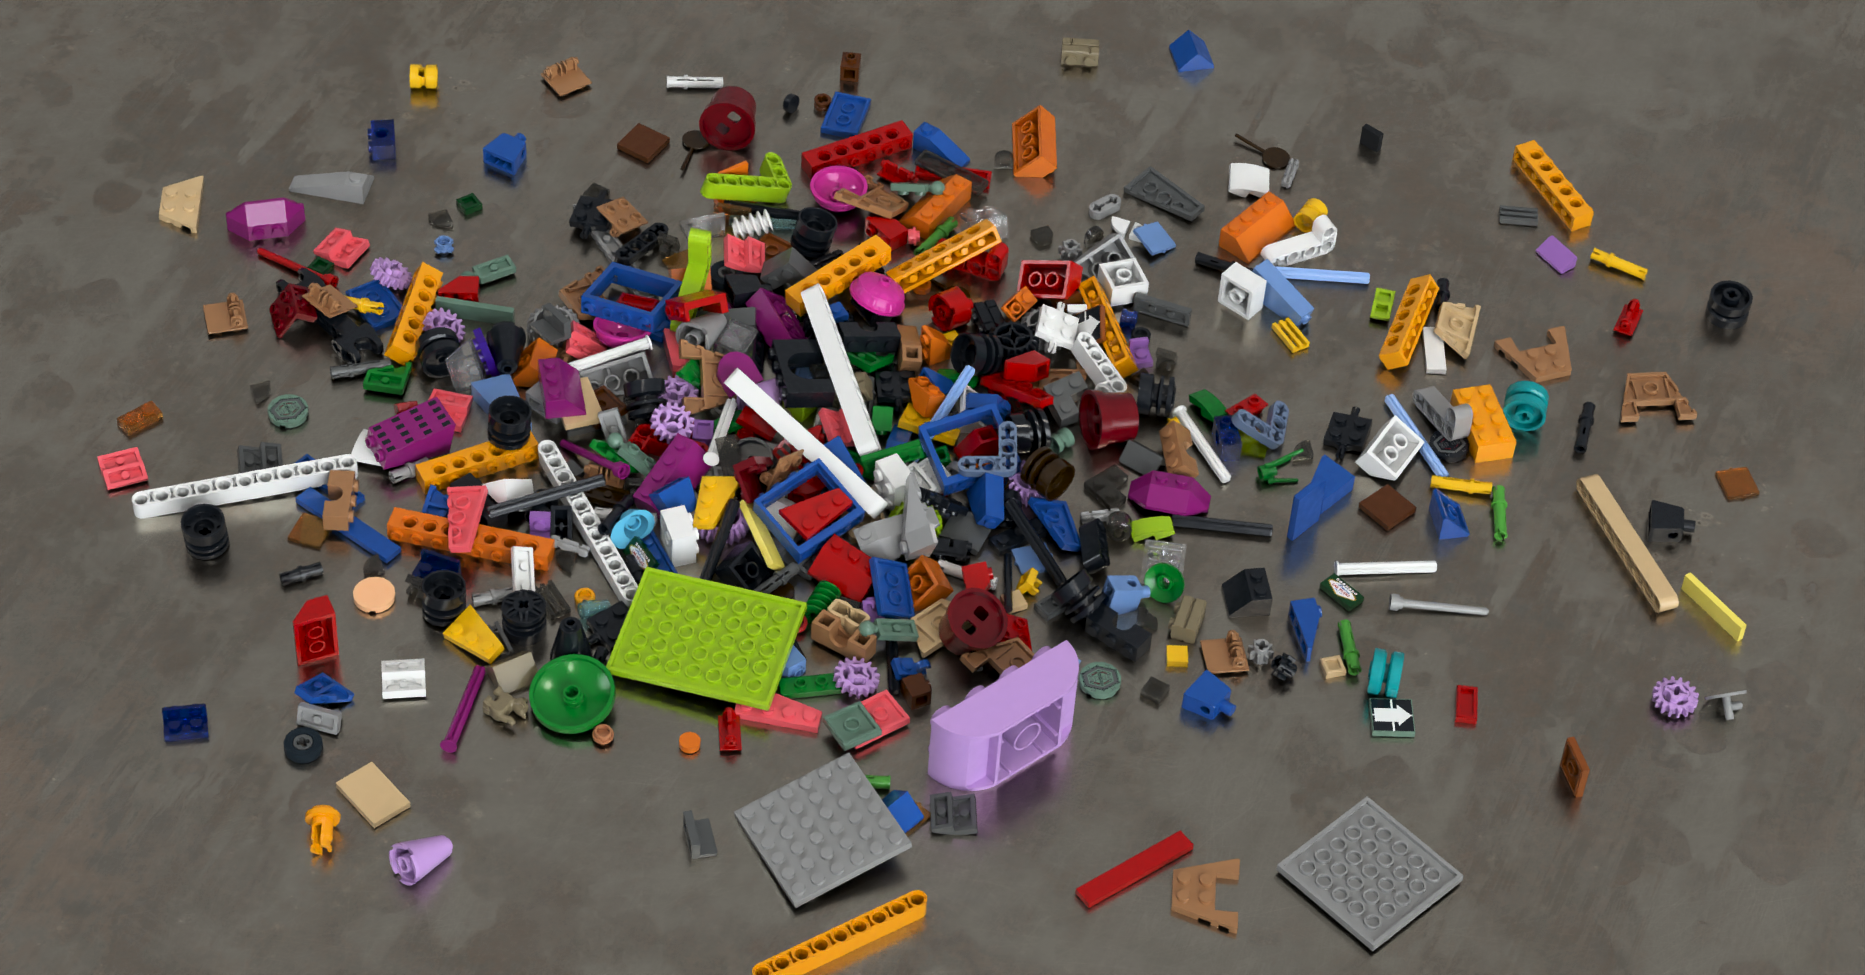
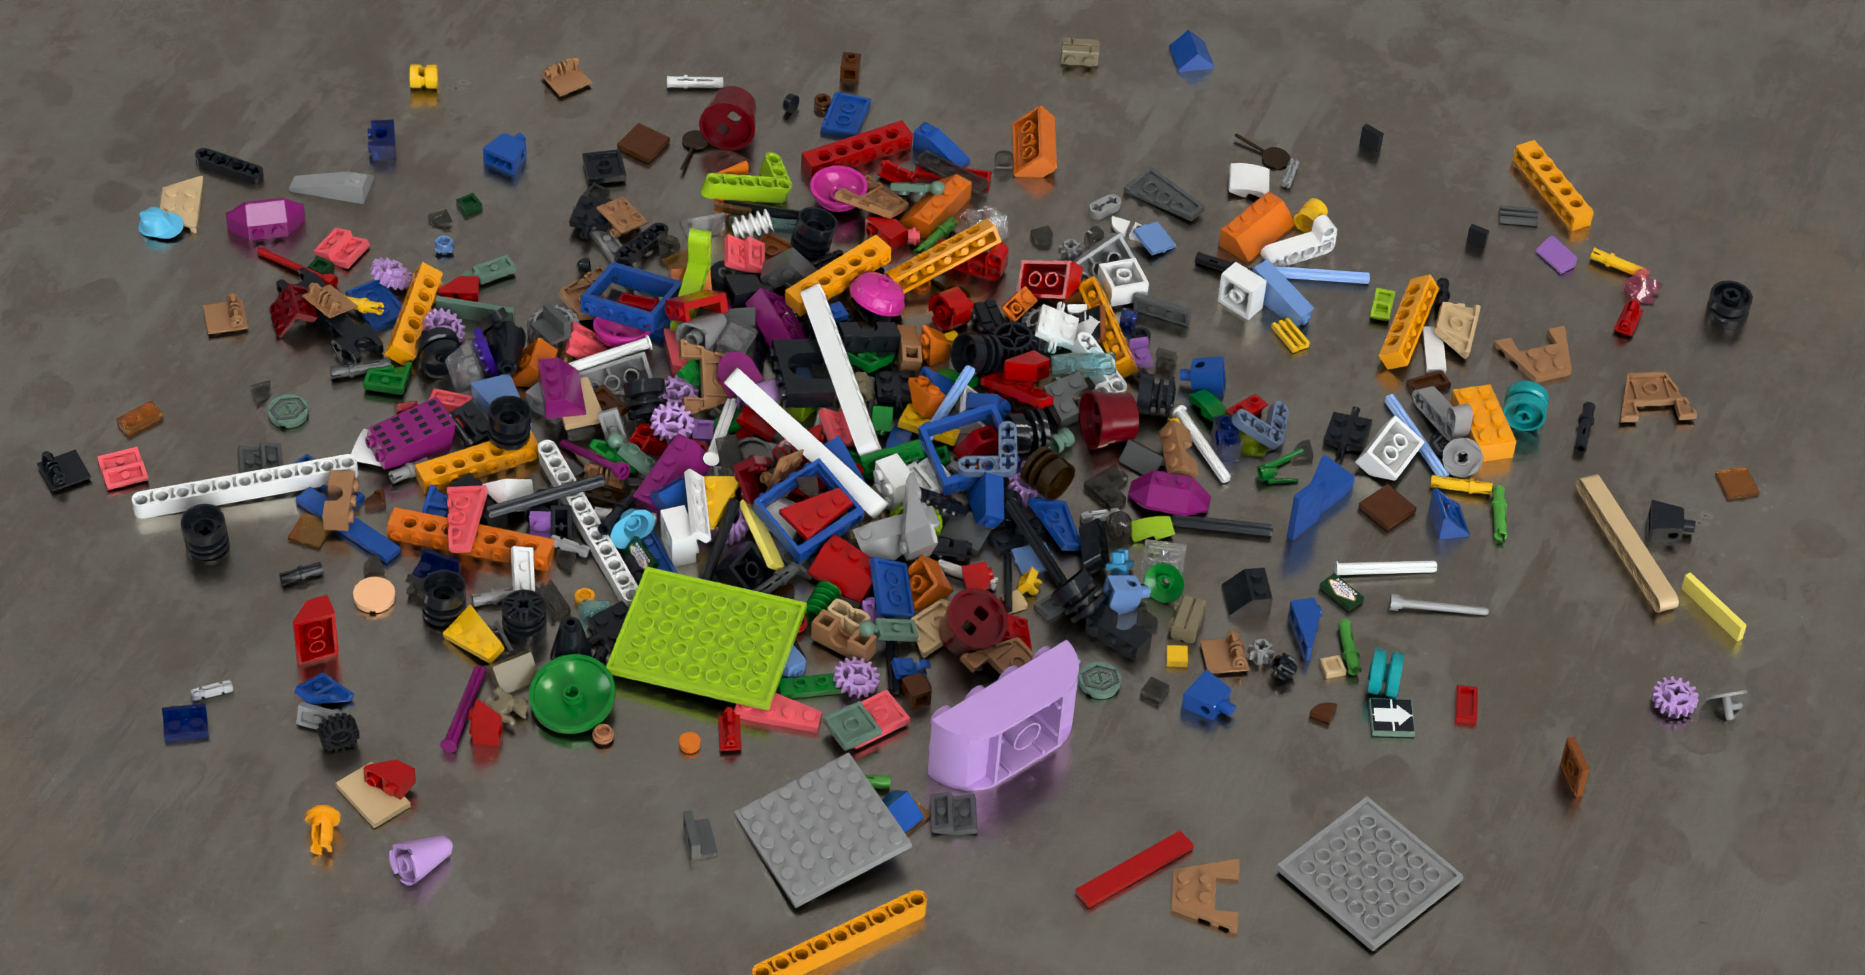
black bush [283,727,323,764] -> none
white slope [381,658,426,699] -> none
none -> black hinge [37,449,91,492]
none -> medium azure piece [138,207,184,239]
none -> light grey axle [190,679,233,701]
none -> black beam [195,148,264,184]
none -> black tyre [317,713,360,752]
none -> red slope [363,759,416,800]
none -> reddish brown tile [365,488,386,510]
none -> black plate [448,400,489,448]
none -> red slope [468,700,503,747]
none -> black beam [477,307,509,332]
none -> black hinge [577,258,591,274]
none -> black plate [582,149,626,185]
none -> white tile [684,469,711,543]
none -> clear smoke tile [796,476,819,497]
none -> clear light blue slope [1051,353,1116,380]
none -> dark azure hips [1106,548,1134,575]
none -> blue torso [1180,356,1226,397]
none -> reddish brown tile [1309,702,1338,723]
none -> reddish brown tile [1406,370,1451,394]
none -> light grey plate [1443,438,1484,479]
none -> black tile [1467,224,1489,248]
none -> clear pink plate [1623,269,1662,304]

